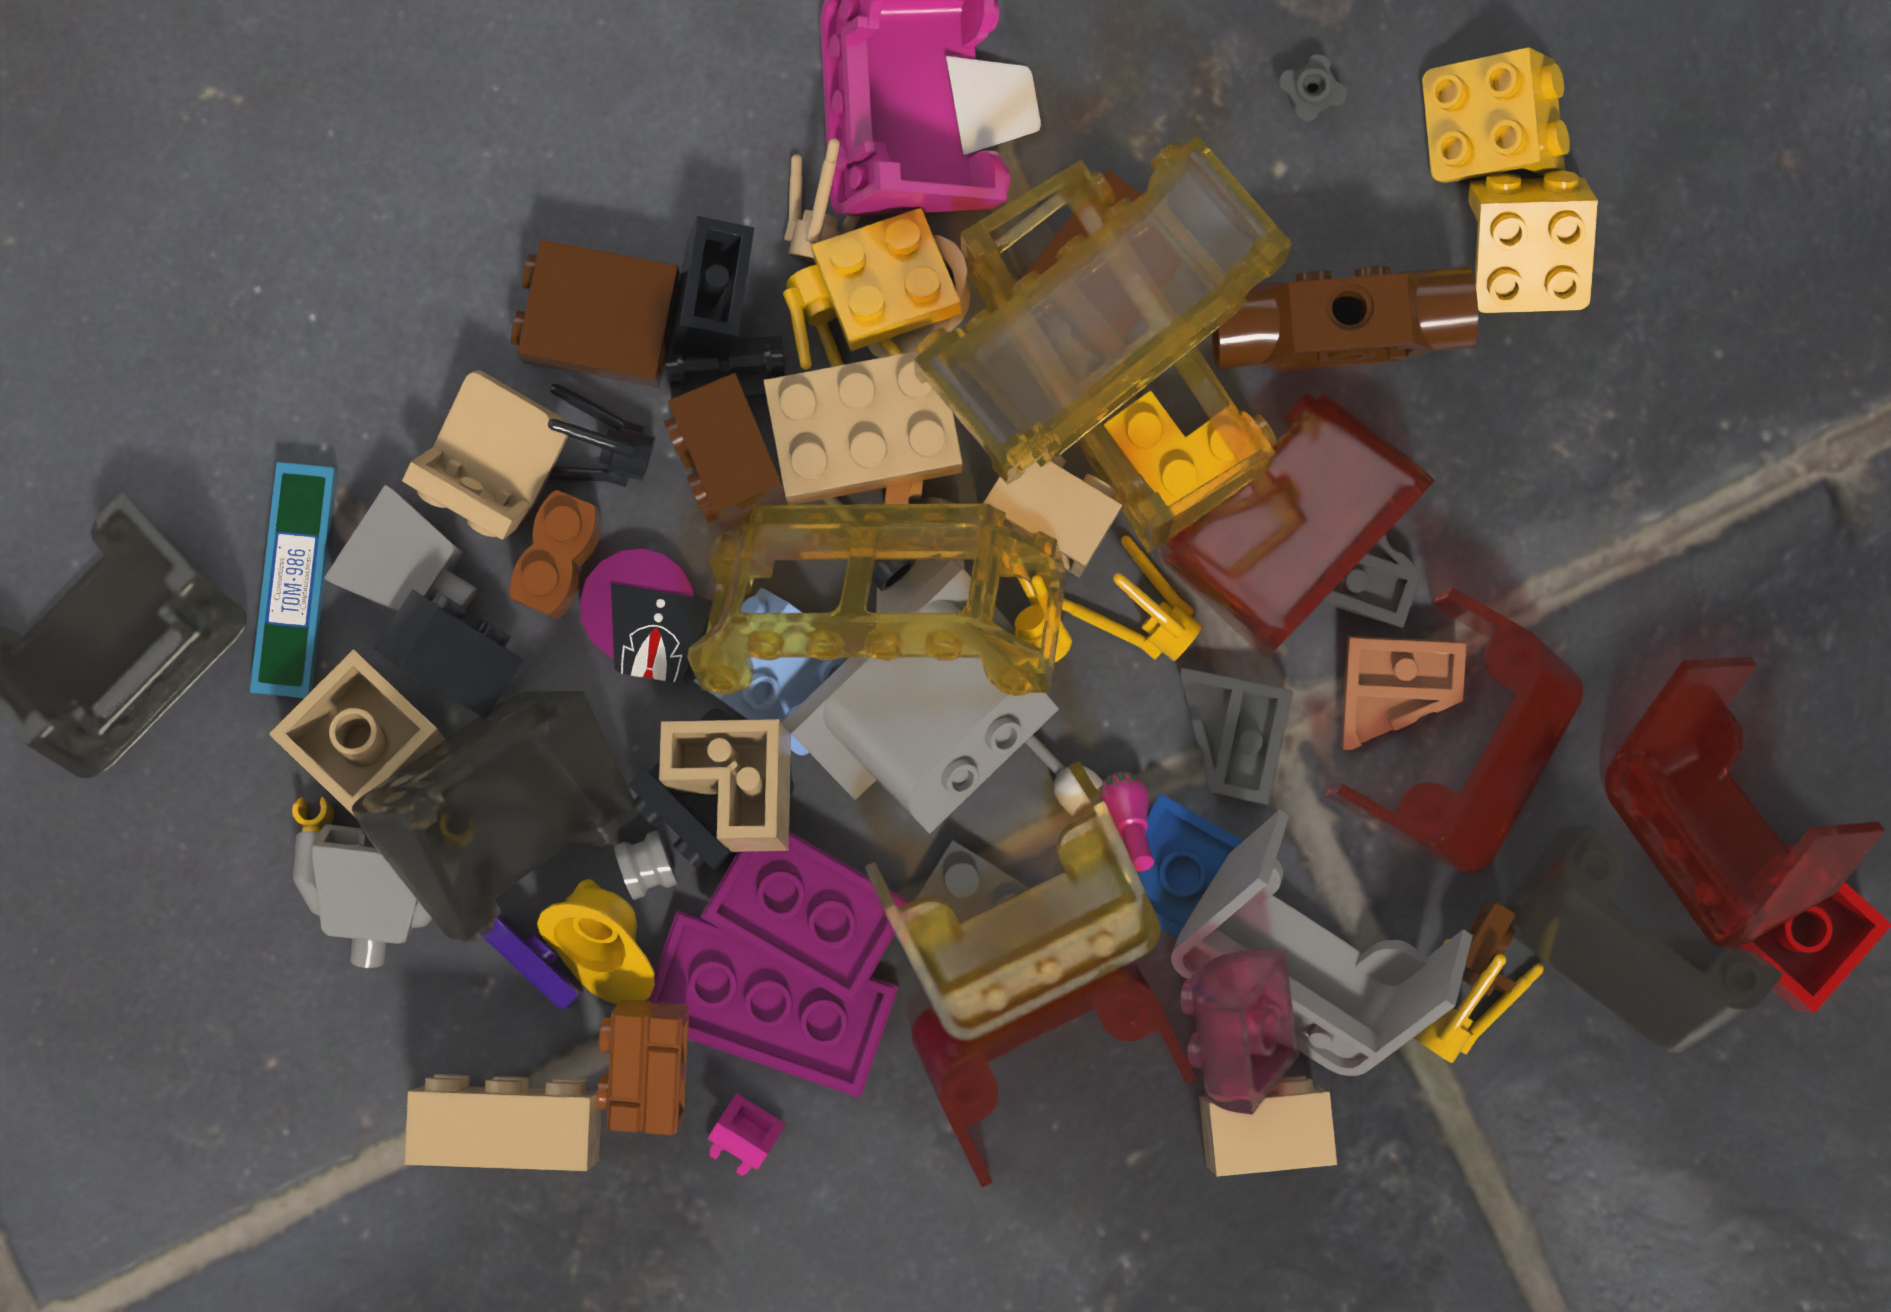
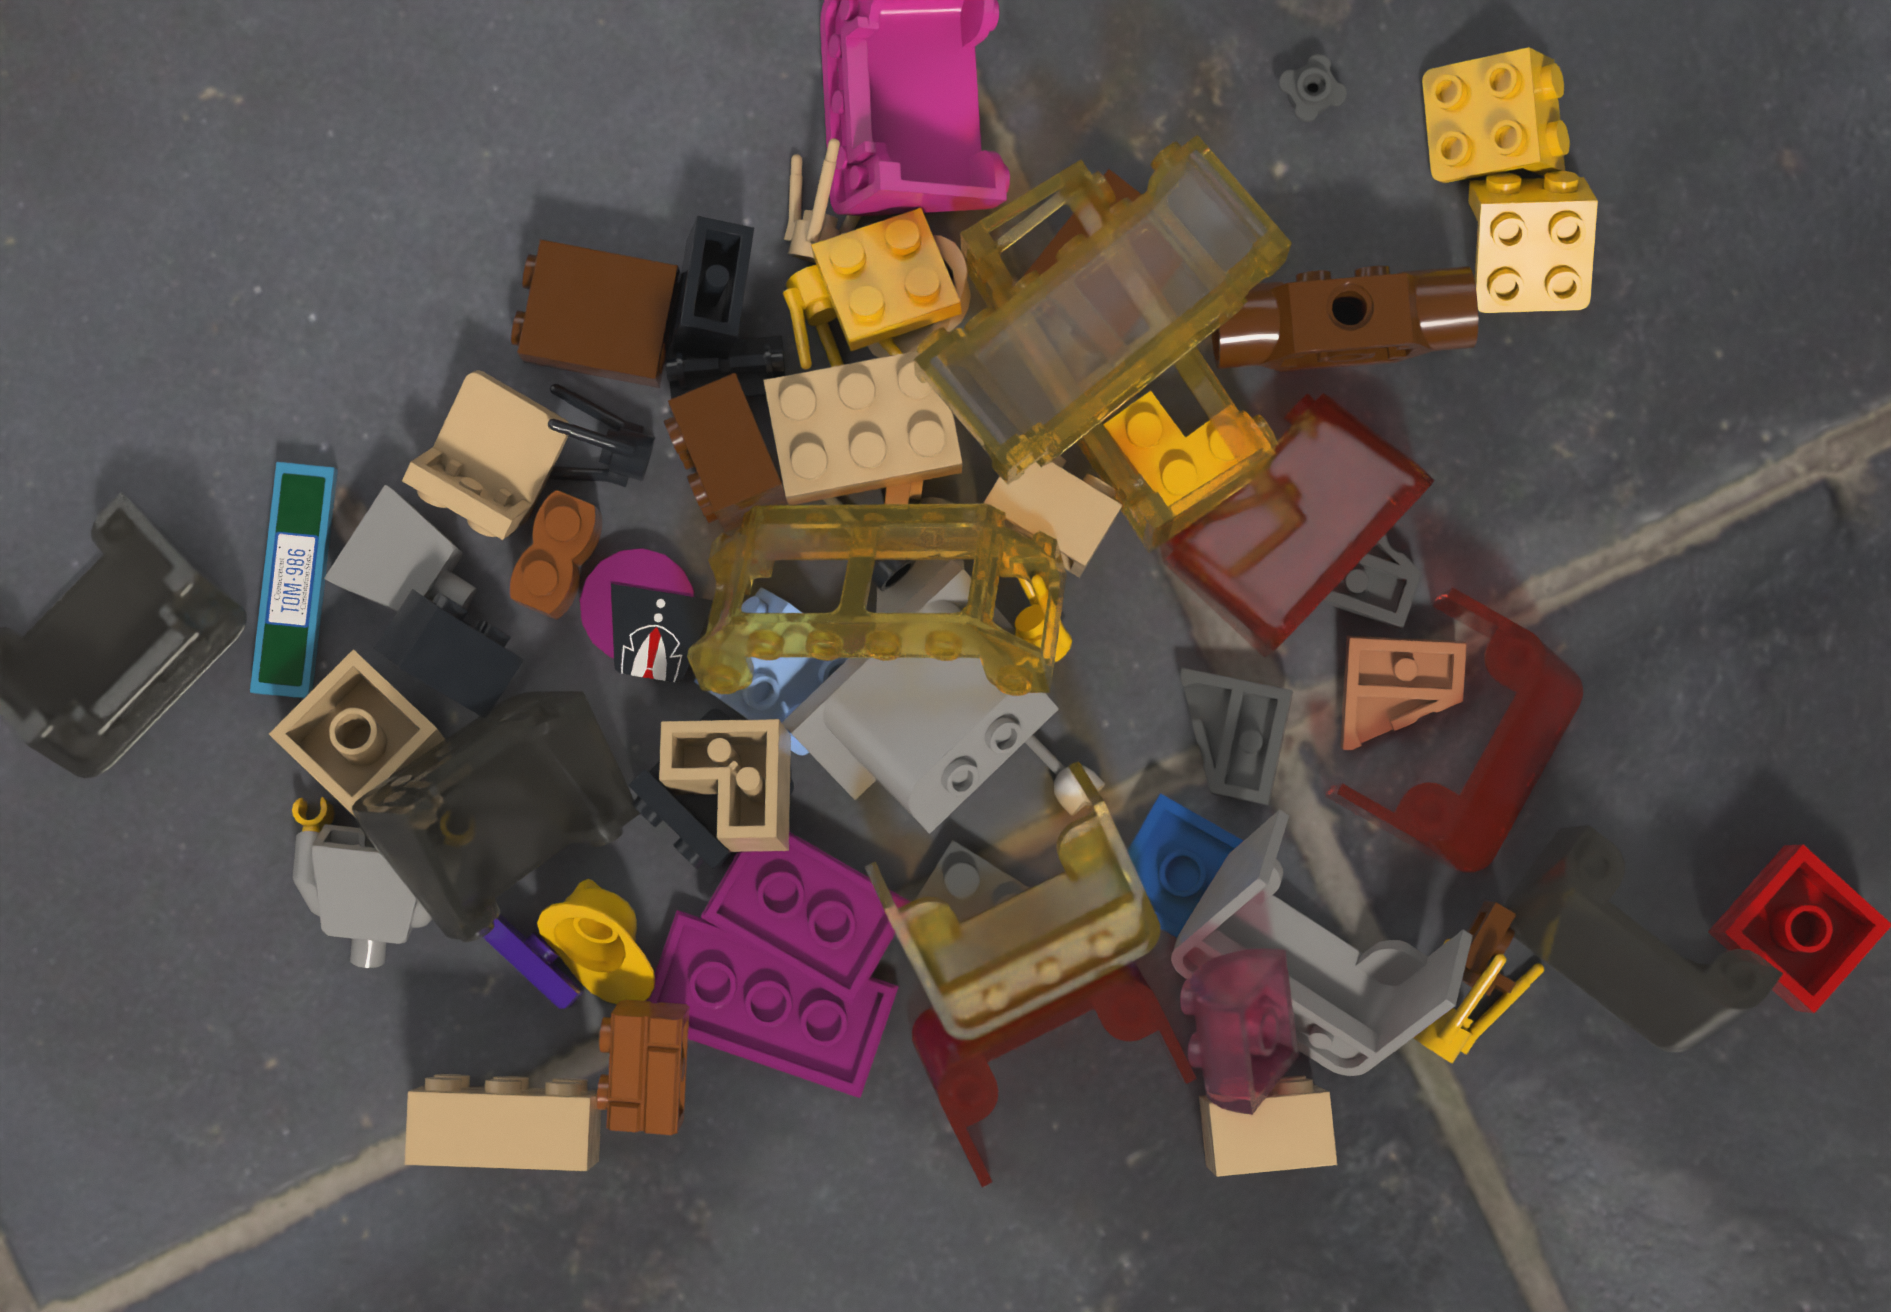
light grey wheel [614,829,678,900] -> none
dark pink tile [708,1093,786,1176] -> none
white sticker [946,56,1041,155] -> none
yellow plant [1053,535,1203,662] -> none
dark pink piece [1097,772,1154,872] -> none
clear red windscreen [1605,657,1886,947] -> none

